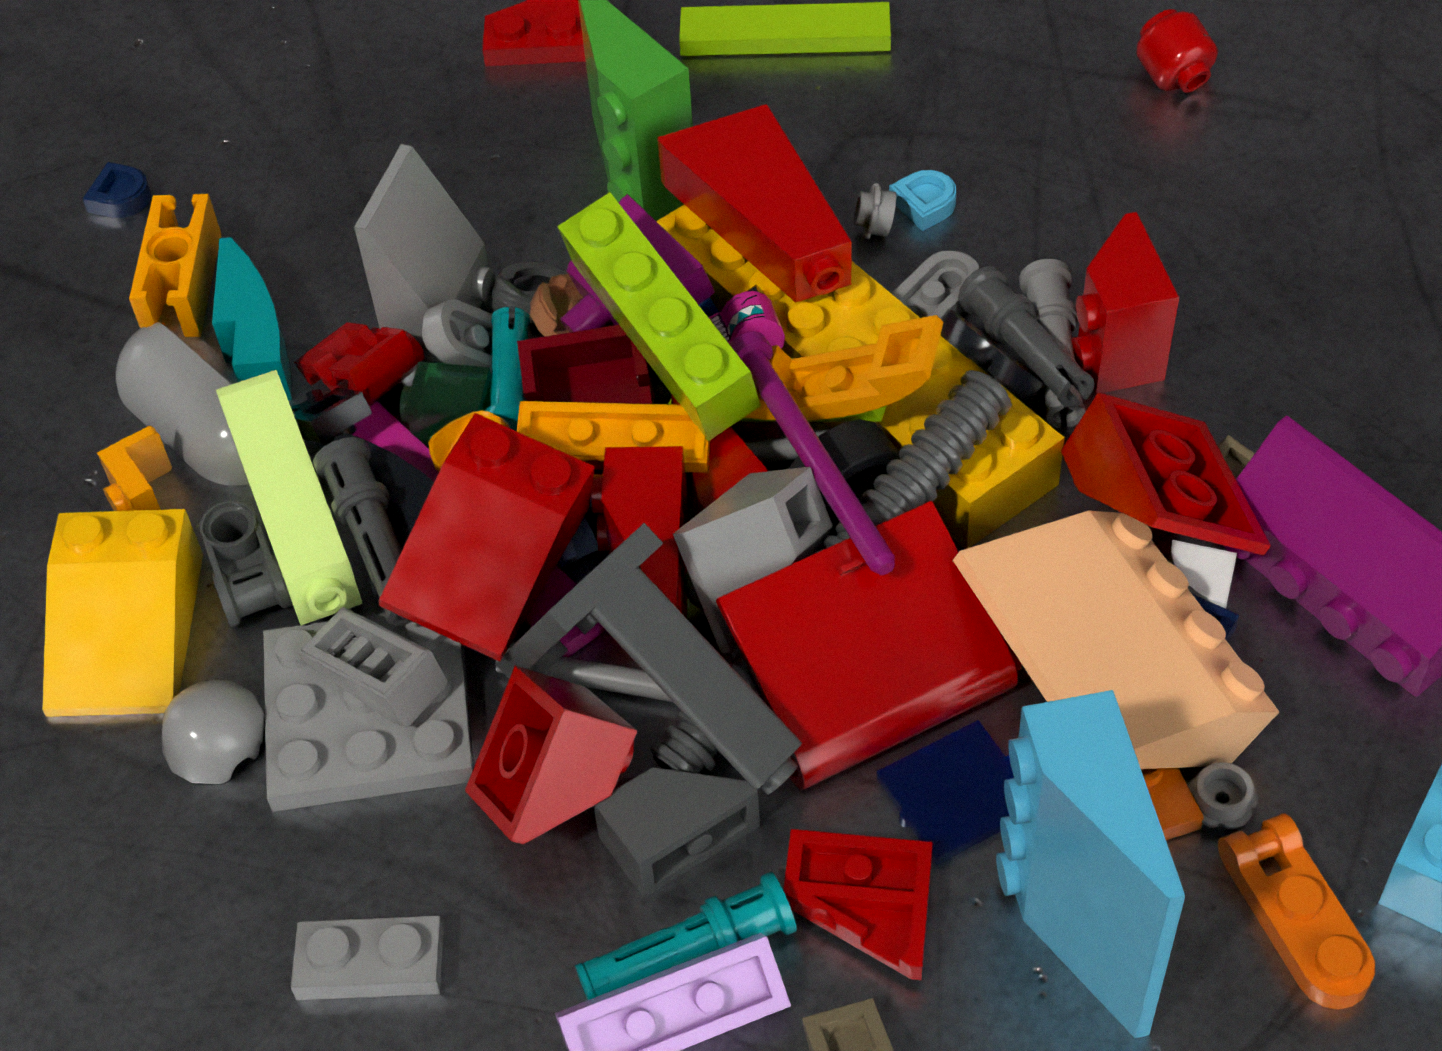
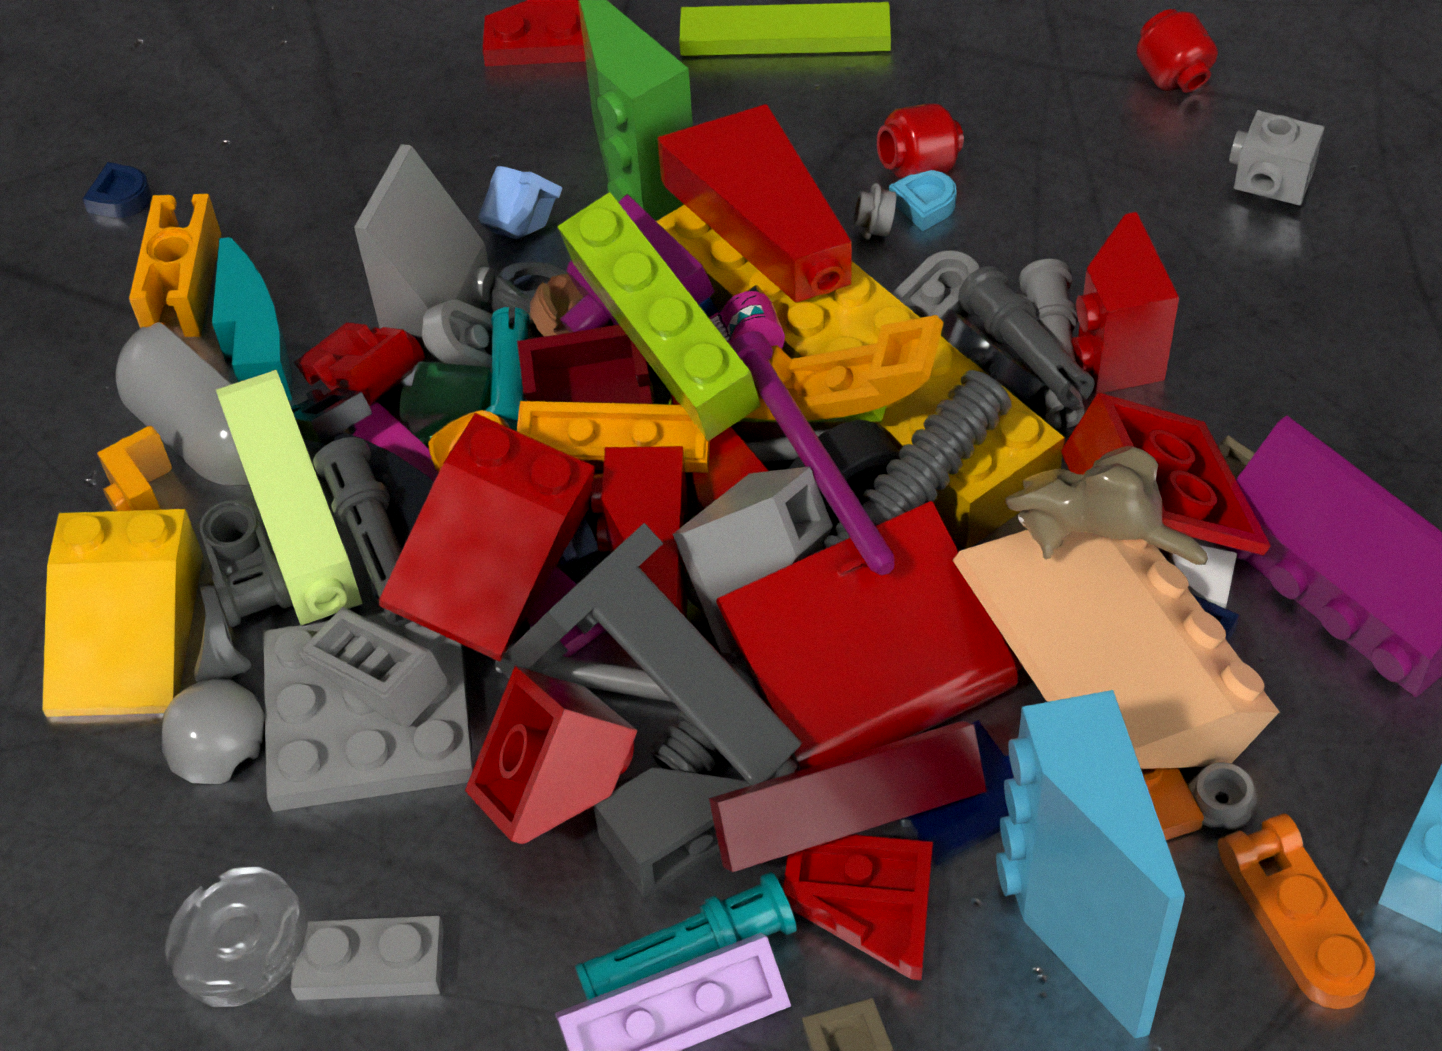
none -> clear tile [165,867,308,1008]
none -> dark grey piece [194,586,252,682]
none -> light blue piece [478,166,563,239]
none -> dark red tile [709,721,987,872]
none -> red head [876,103,964,179]
none -> dark tan animal [1005,446,1208,565]
none -> light grey brick [1229,110,1325,206]

